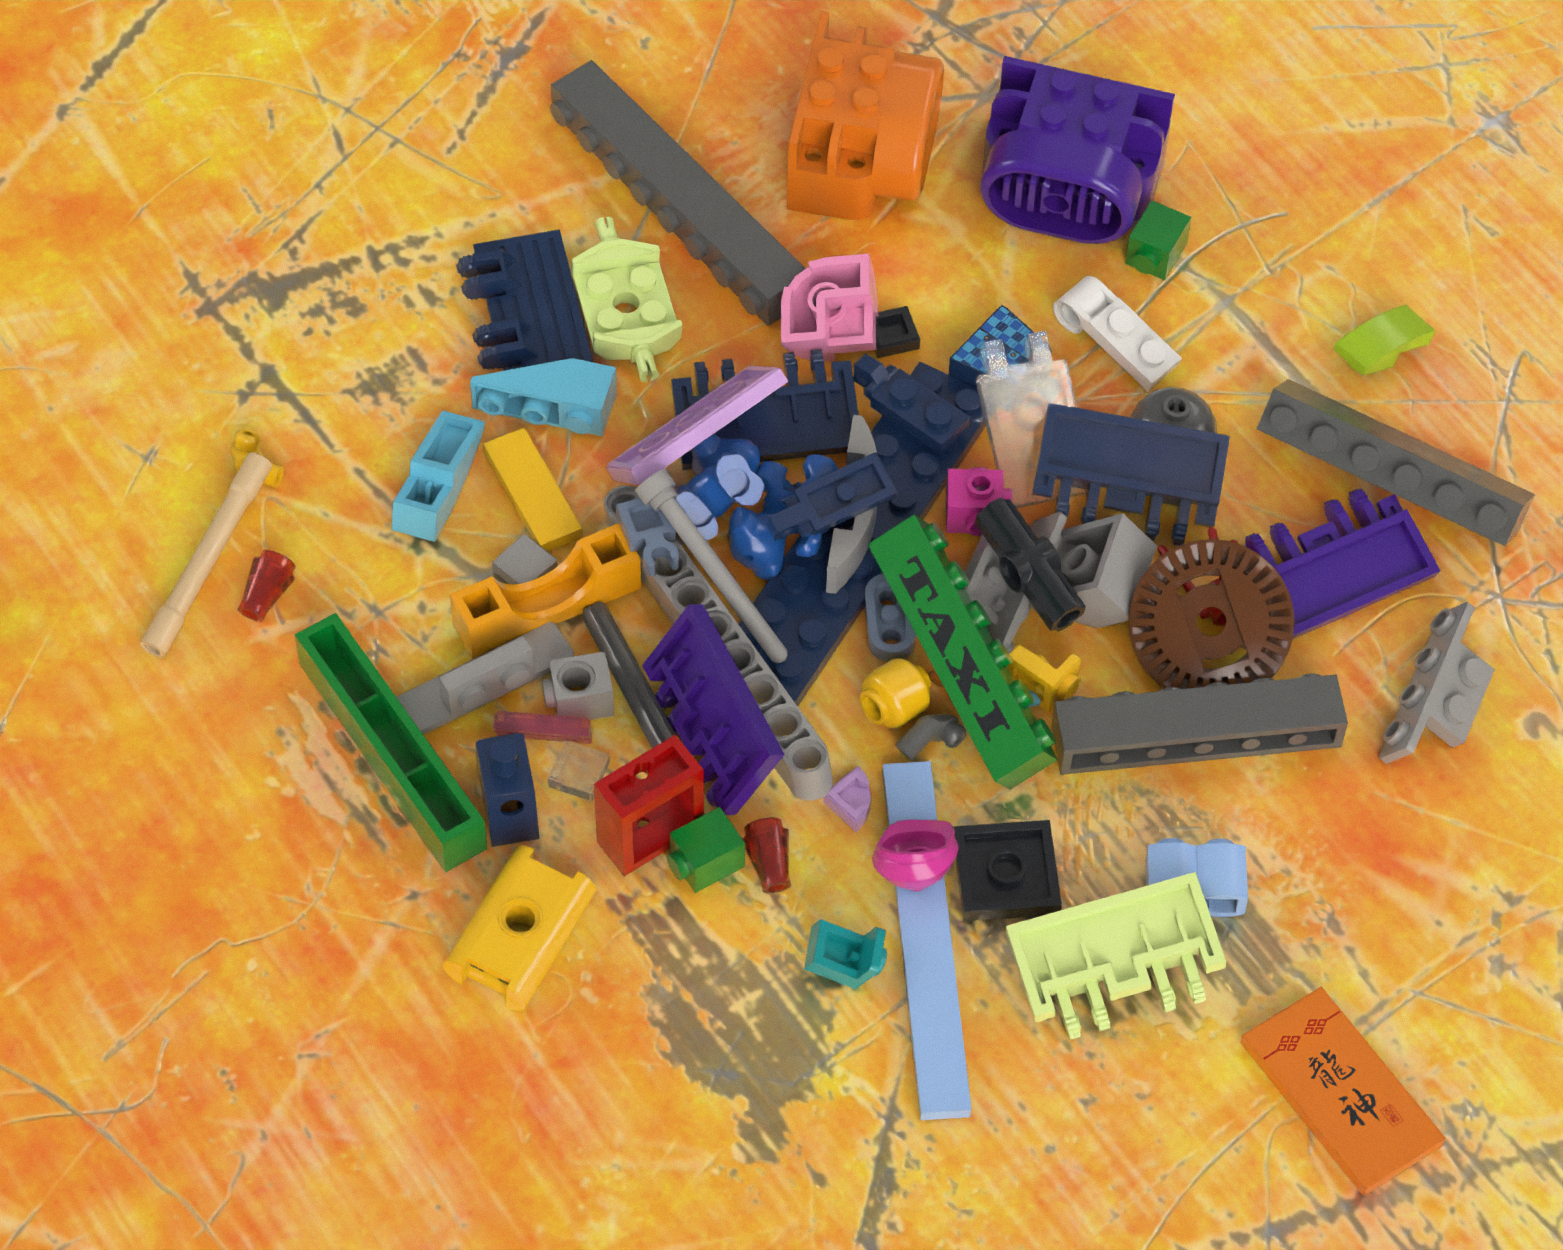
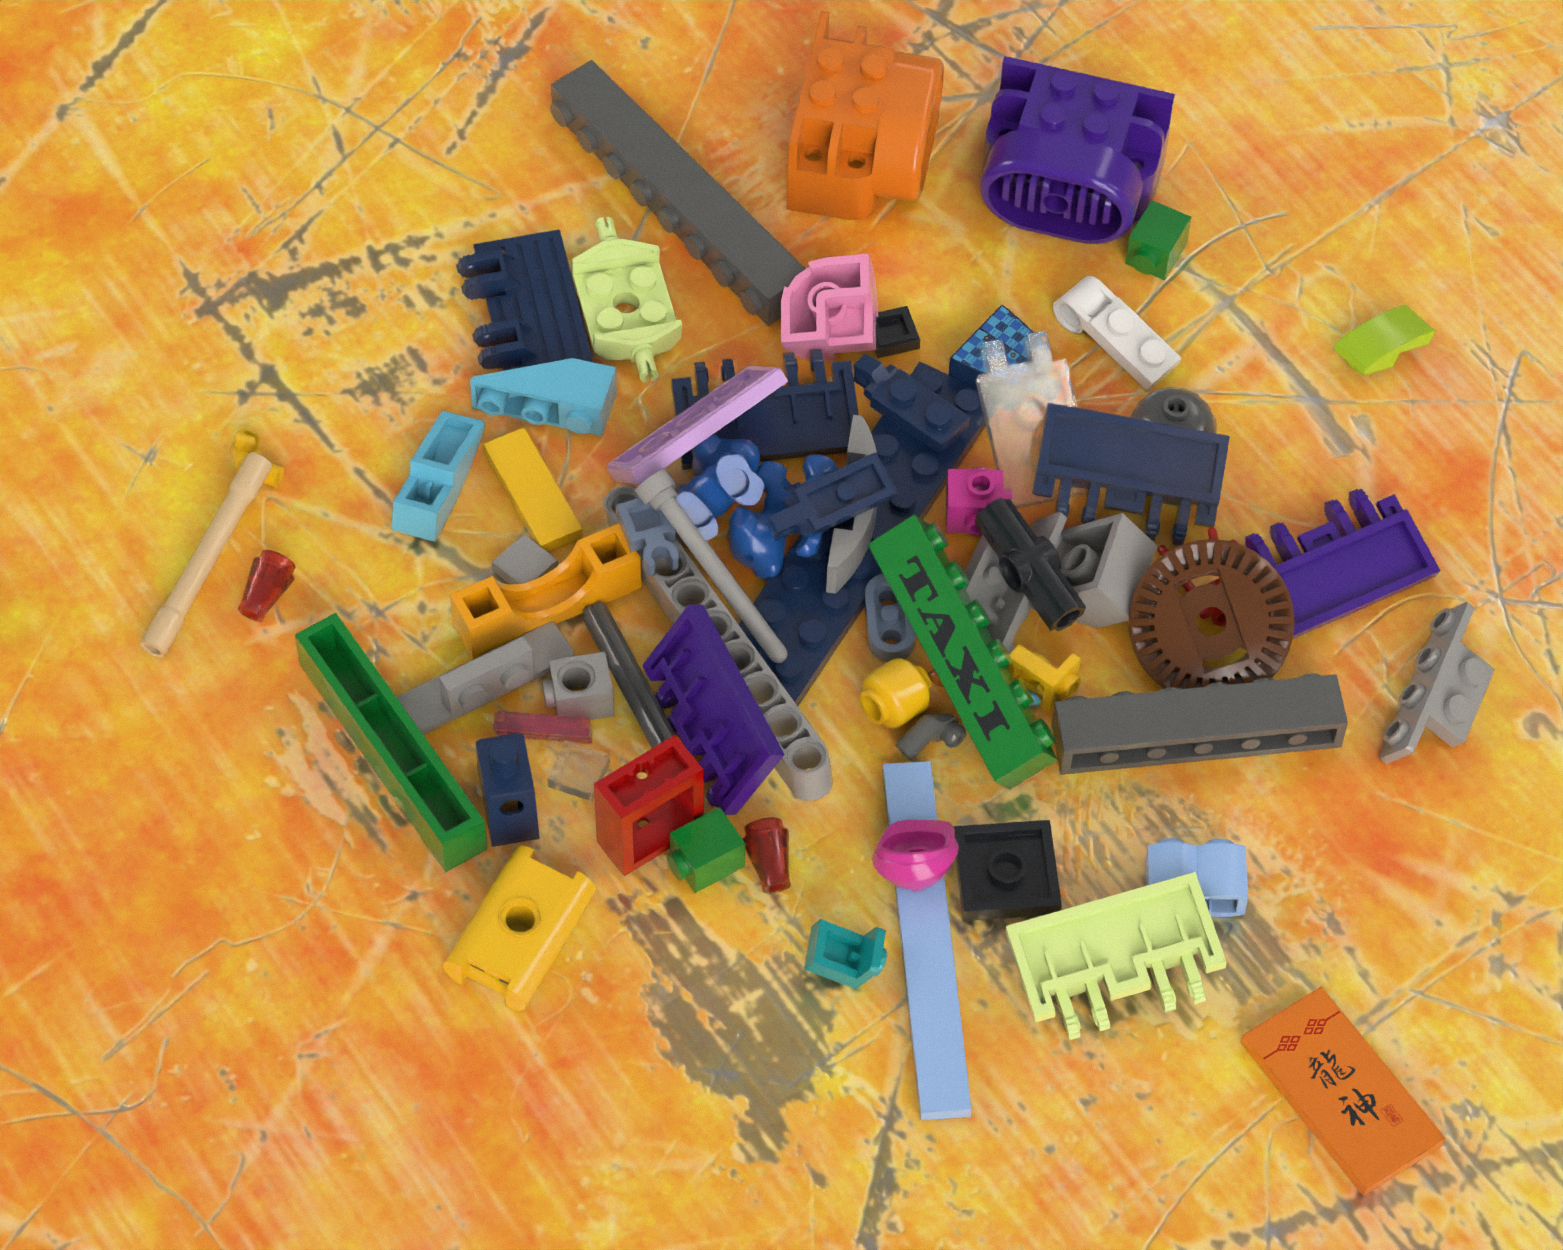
lavender tile [823,766,871,832] -> none
dark grey brick [1257,379,1535,546] -> none

